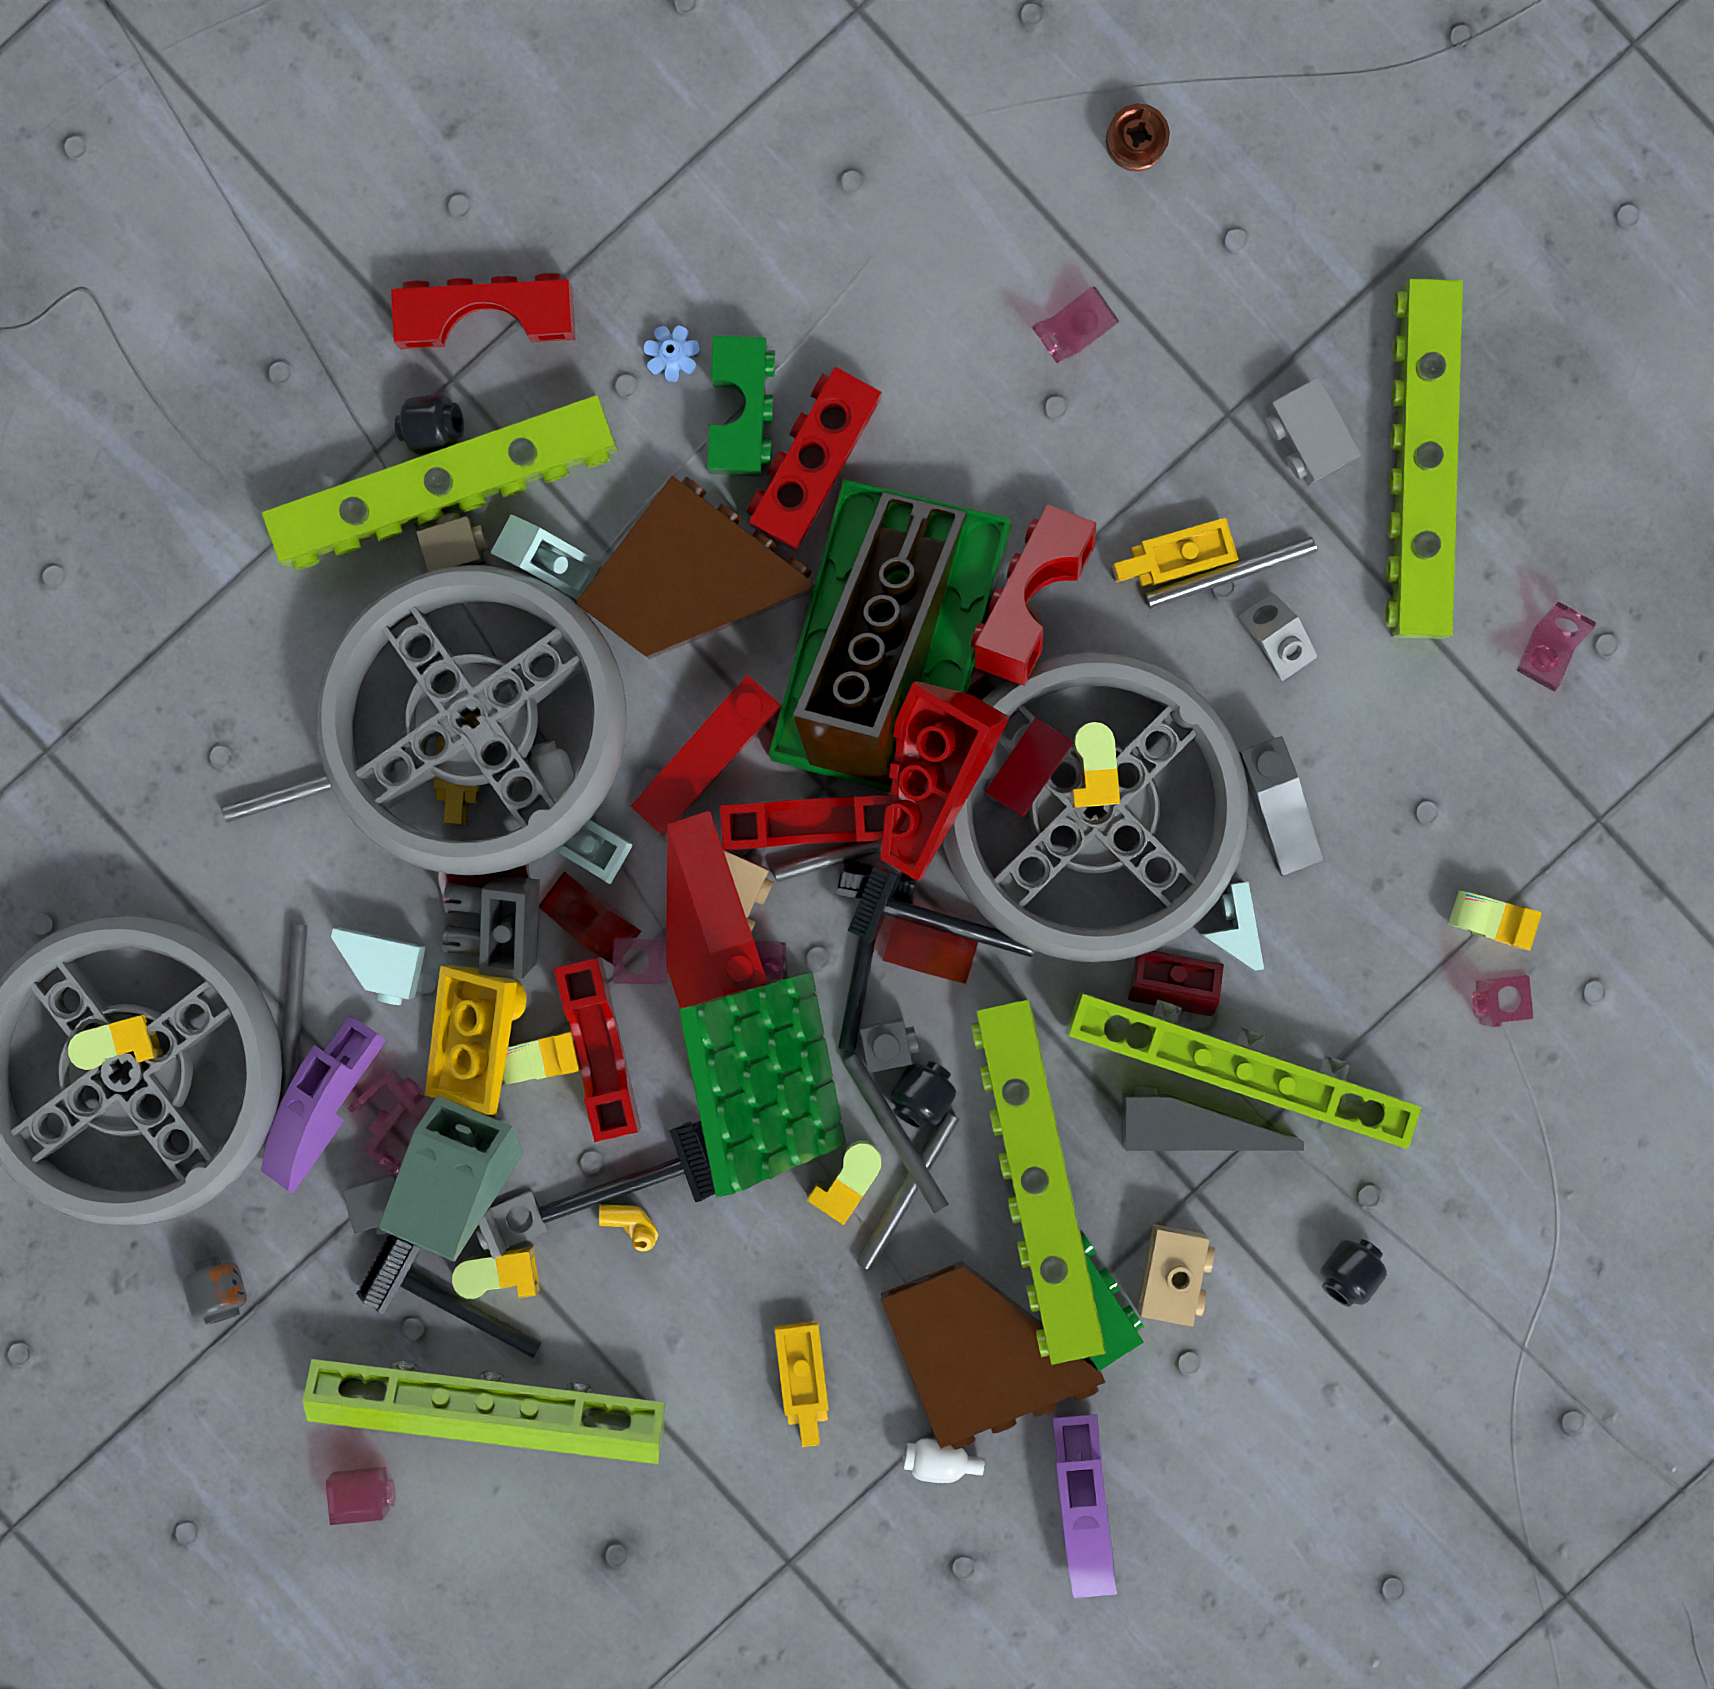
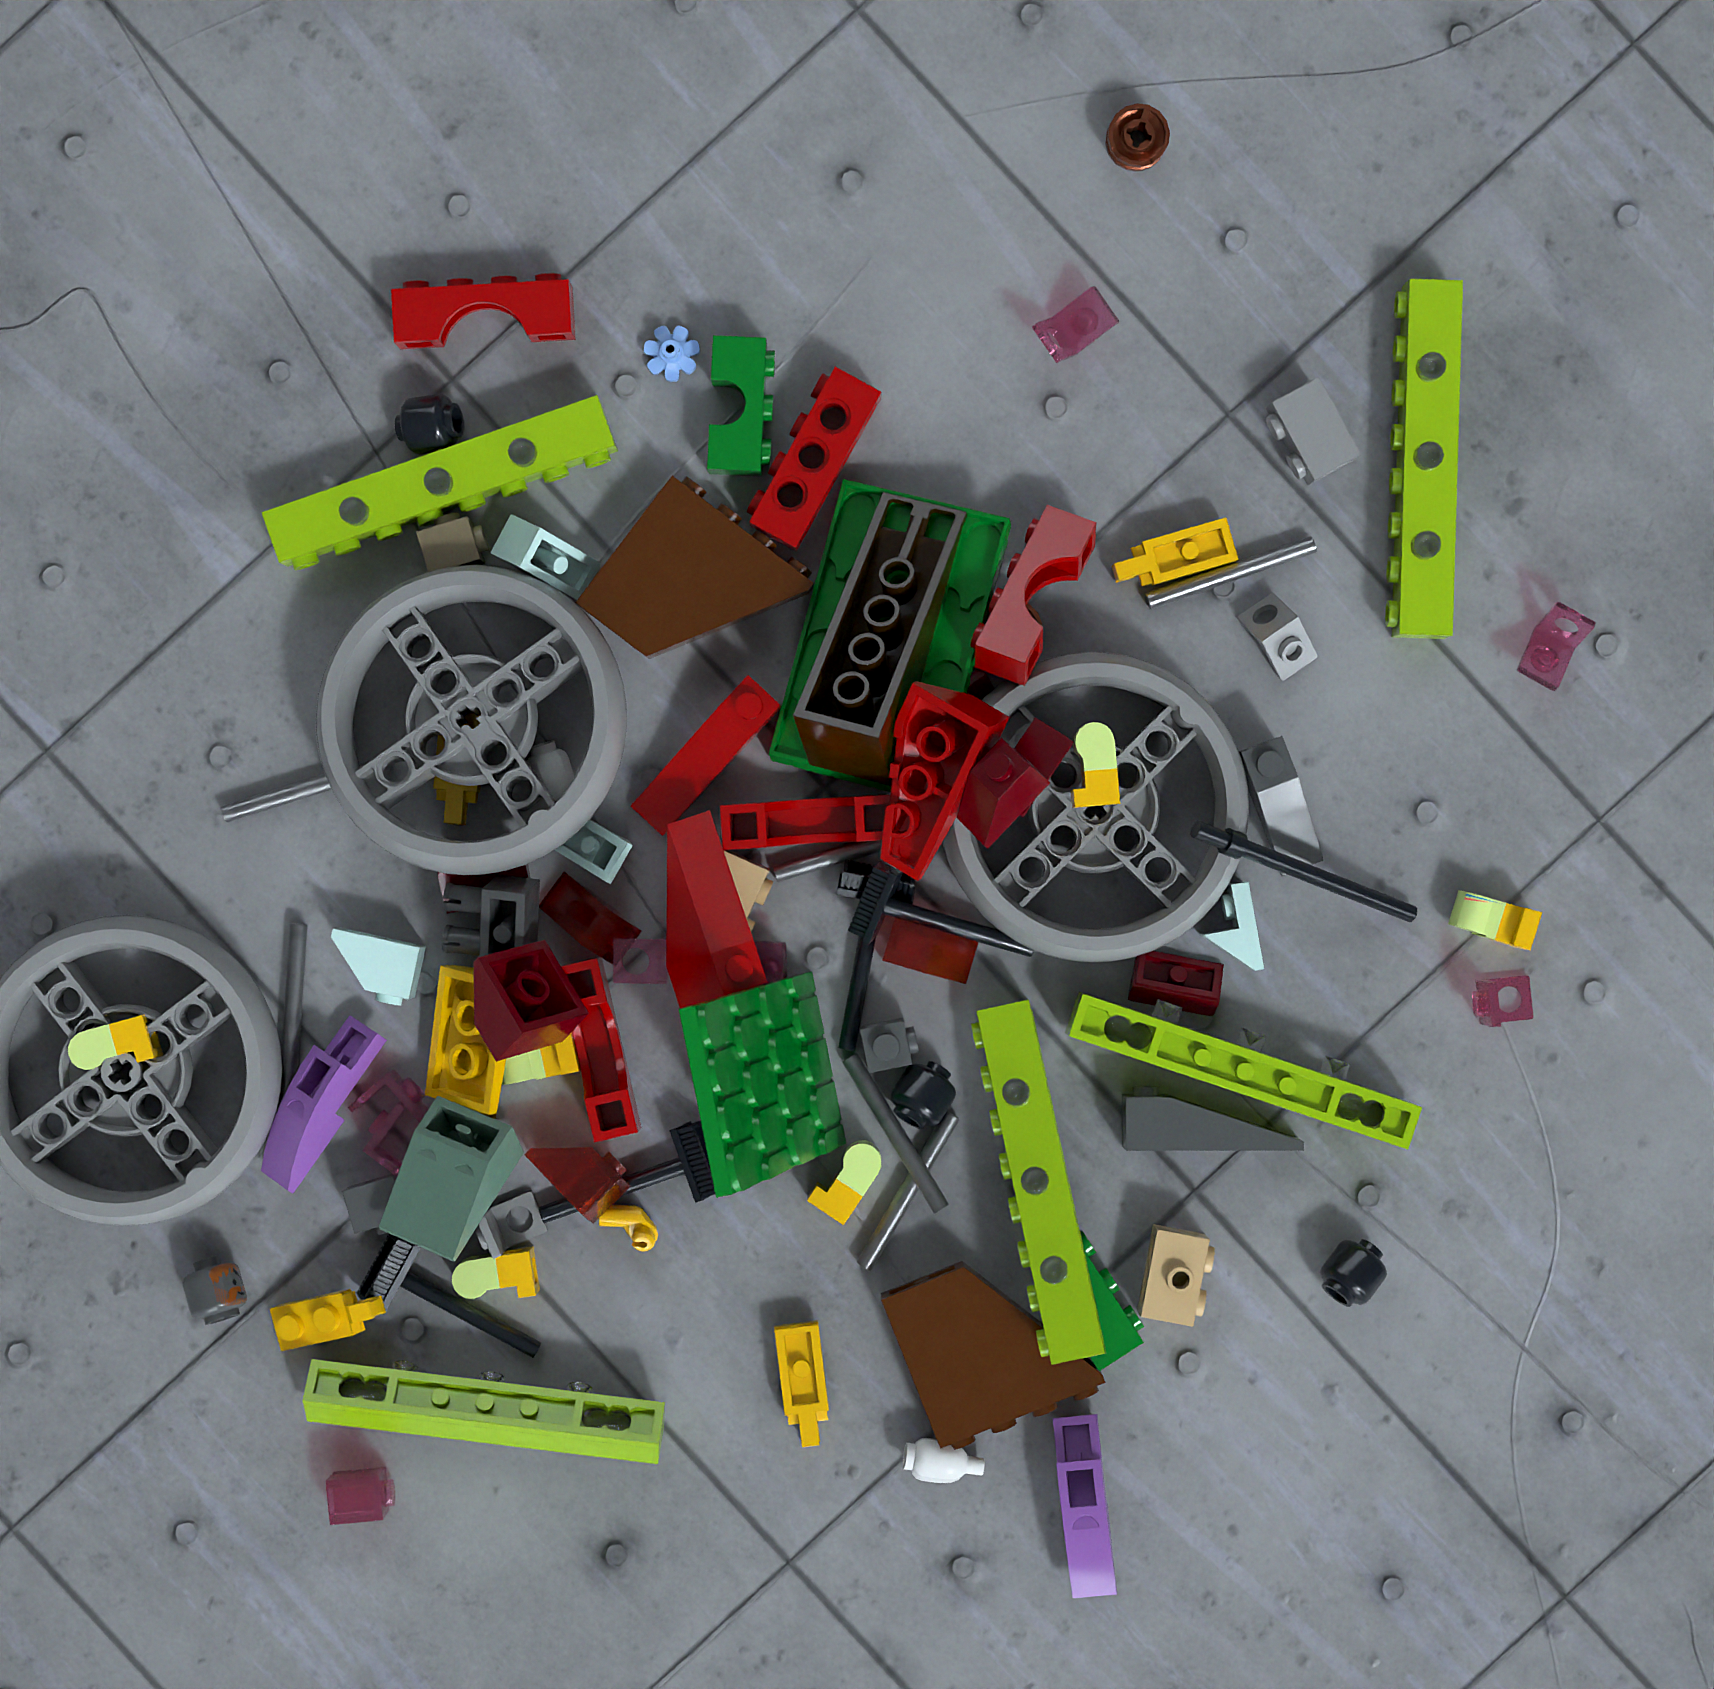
none -> yellow hinge [270,1288,386,1351]
none -> dark red slope [473,940,589,1062]
none -> clear red slope [524,1147,631,1224]
none -> dark red slope [957,738,1050,848]
none -> black bar [1190,820,1417,922]

